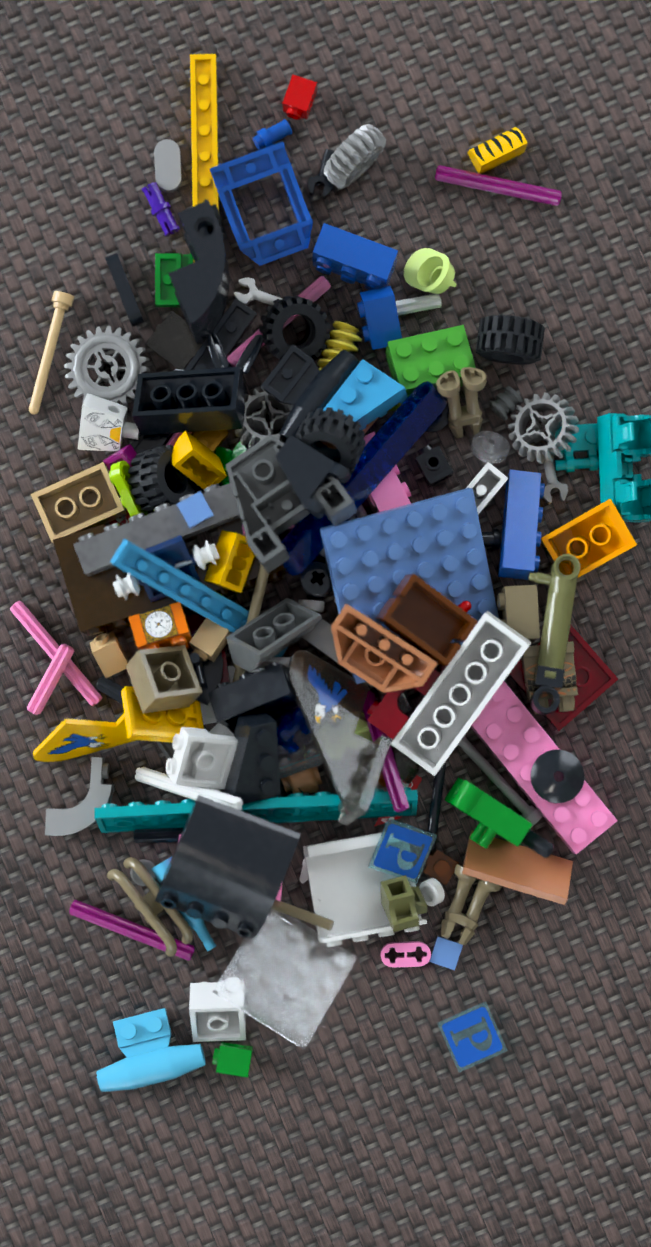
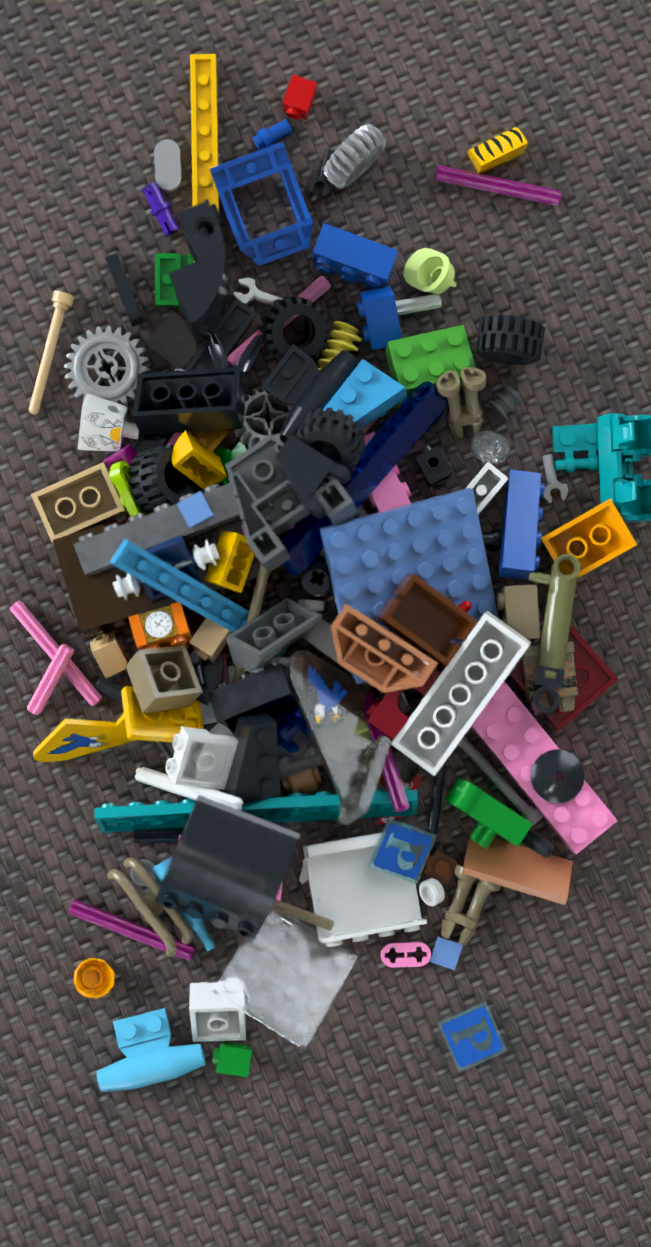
light grey arch [45,757,114,836] -> none
olive brick [380,875,427,932] -> none
light grey gear [508,392,579,464] -> none
none -> light orange hair [74,958,115,999]

